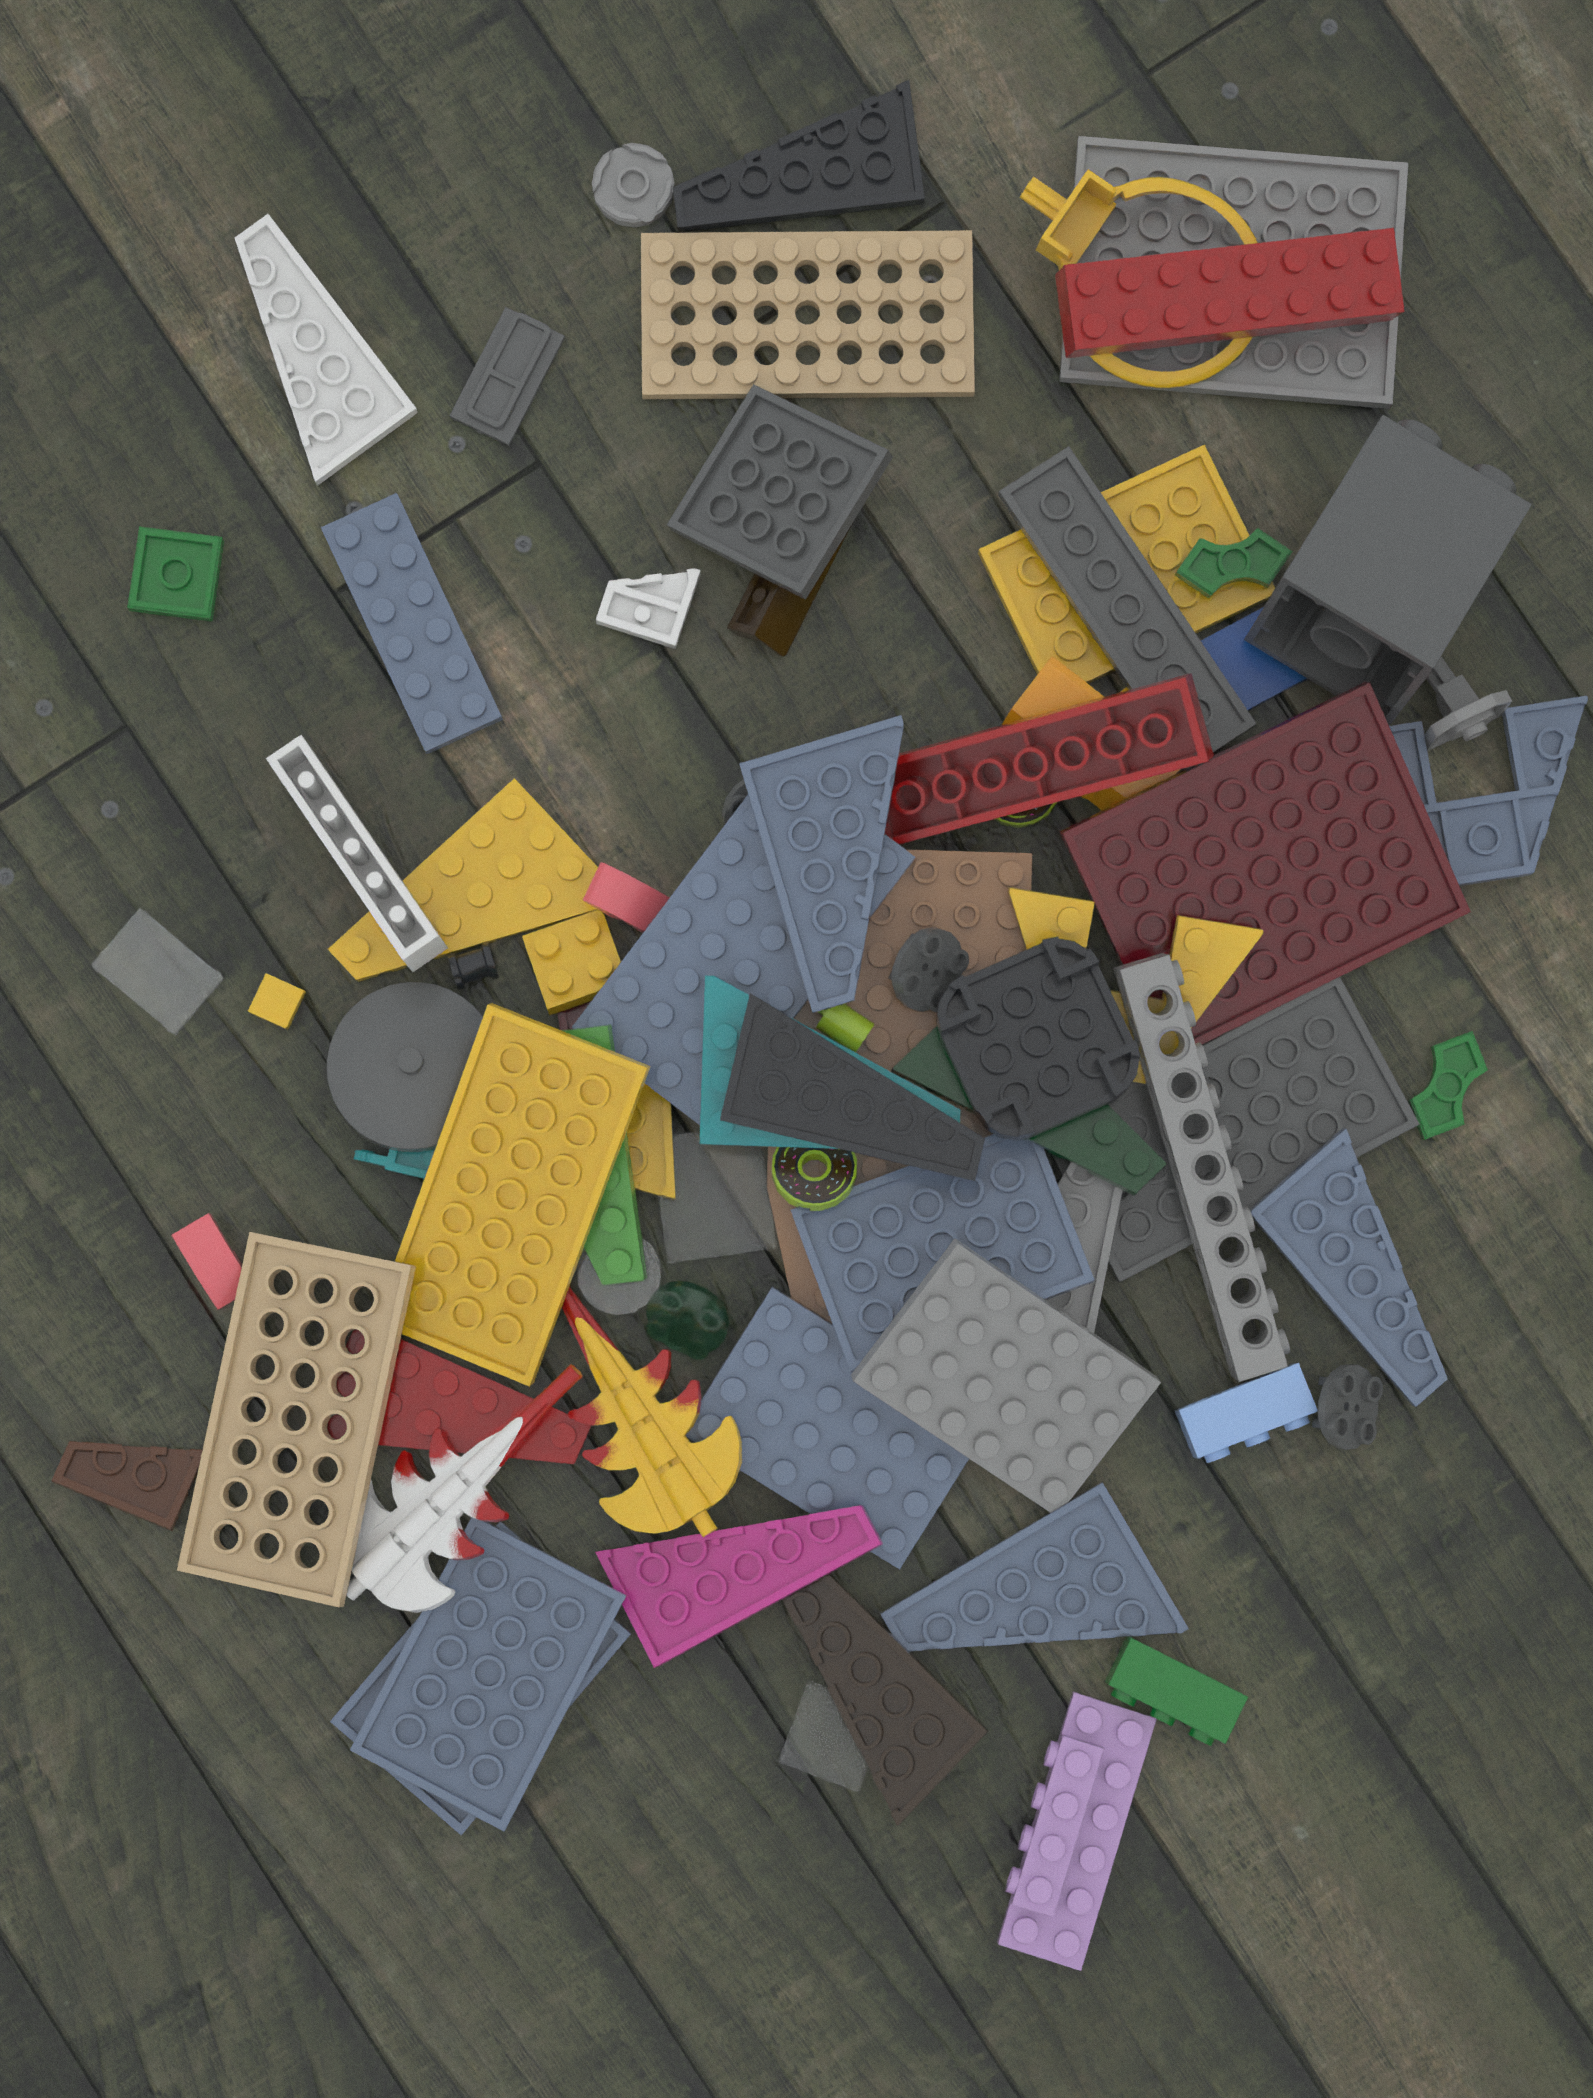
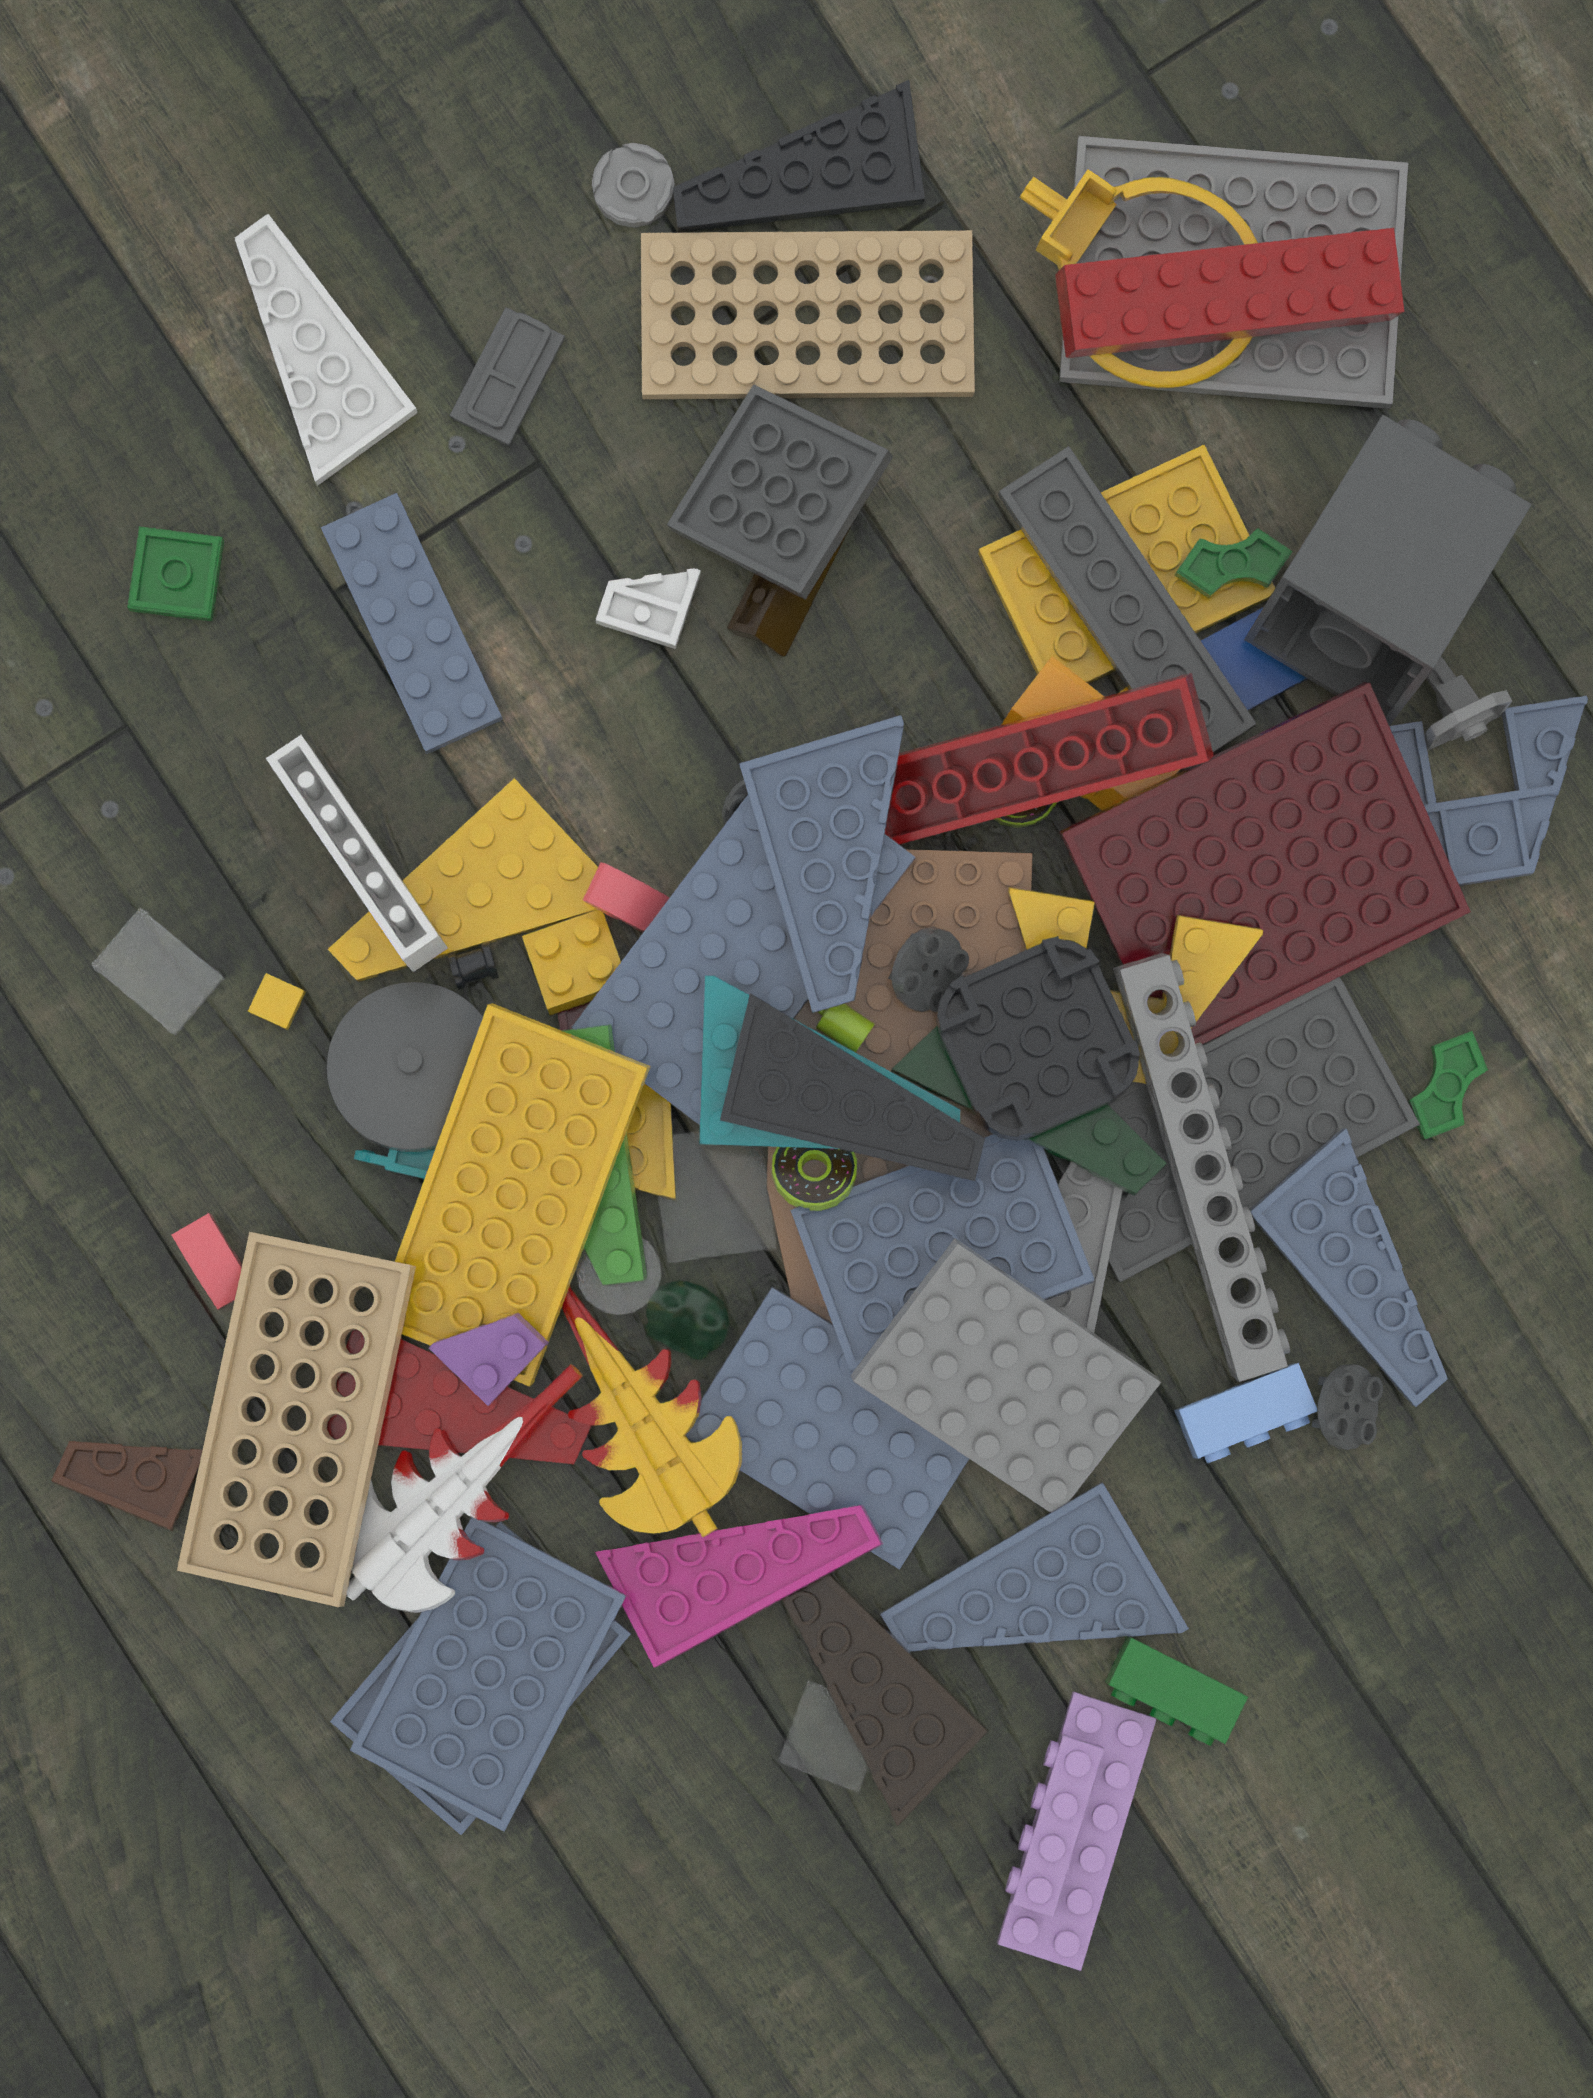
none -> medium lavender wing [429,1313,549,1406]

